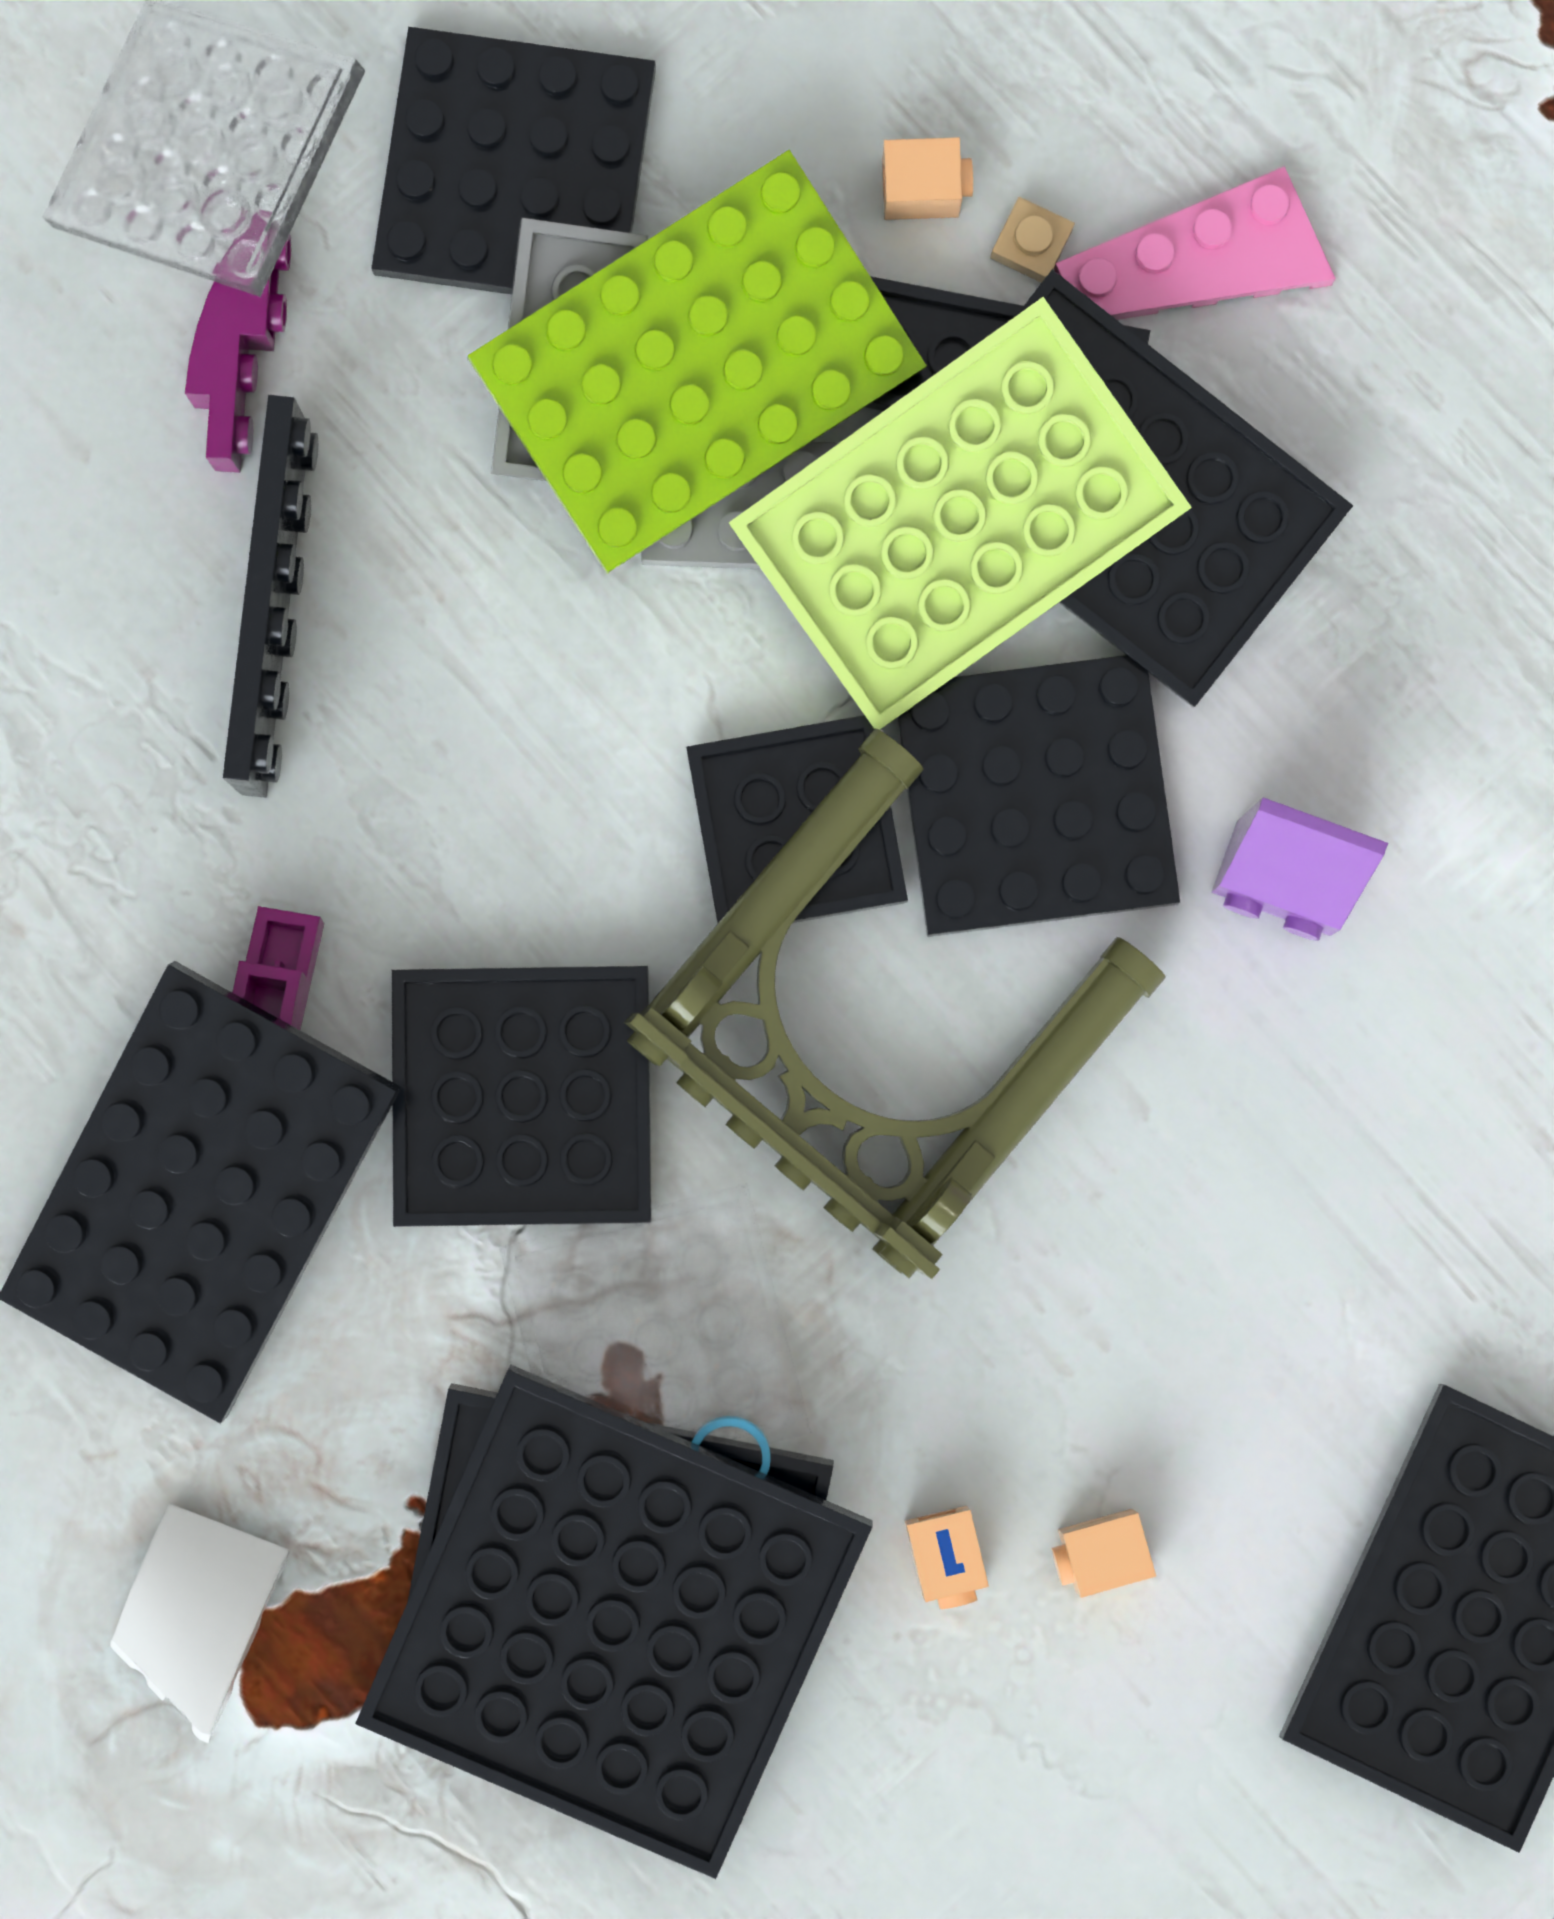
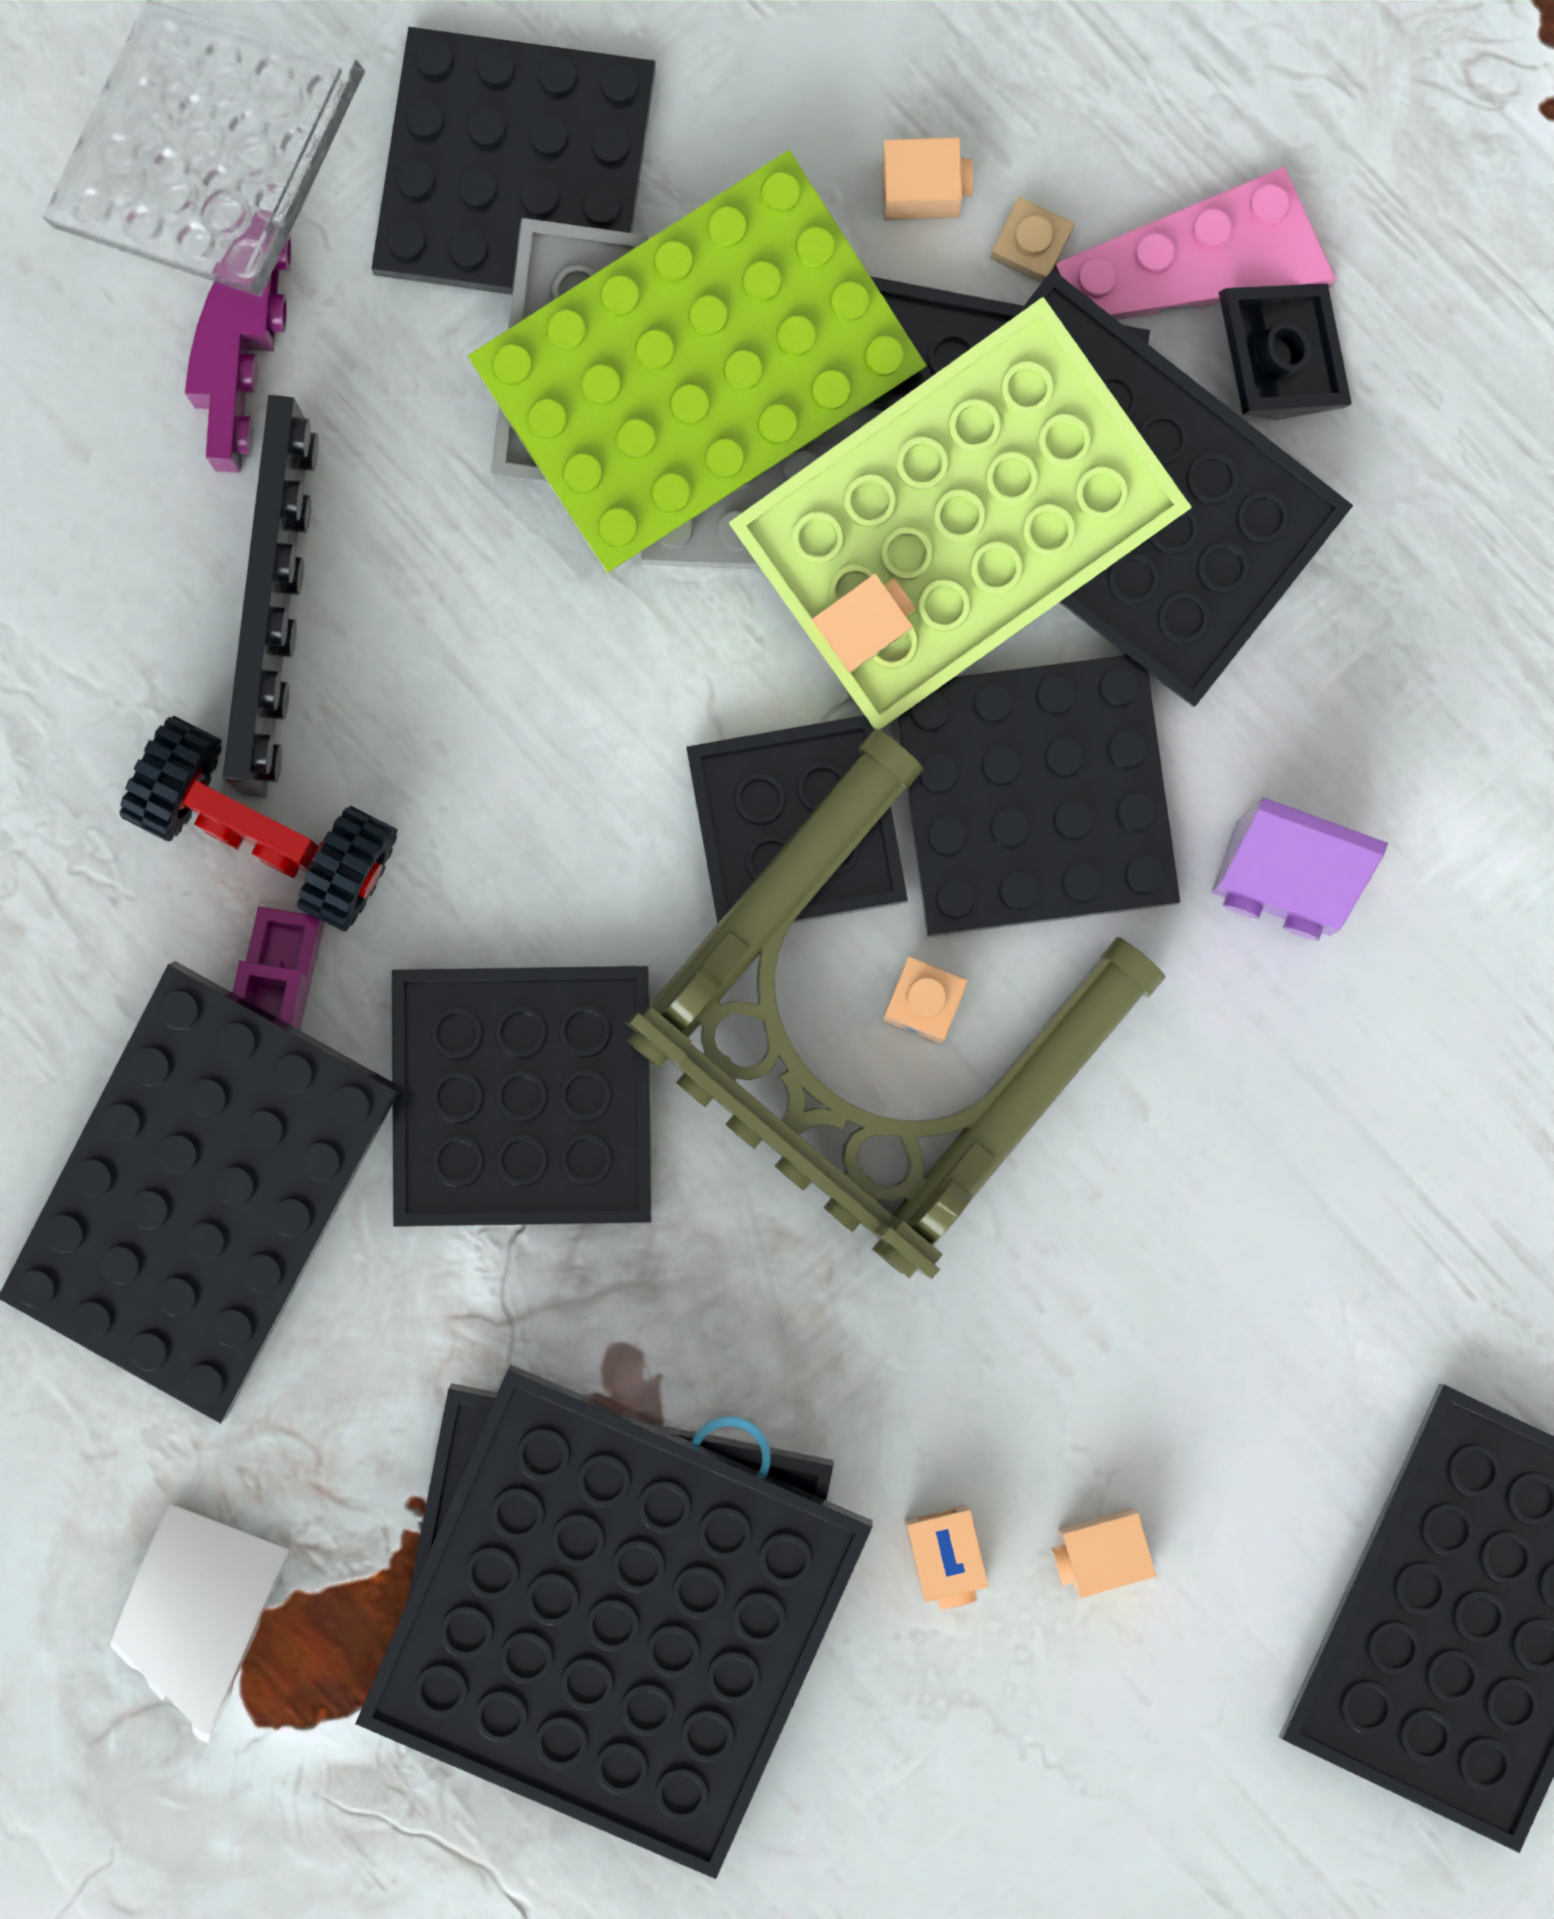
none -> black plate [119,716,398,932]
none -> light nougat brick [812,574,916,674]
none -> light nougat brick [882,956,968,1045]
none -> black slope [1218,284,1352,420]

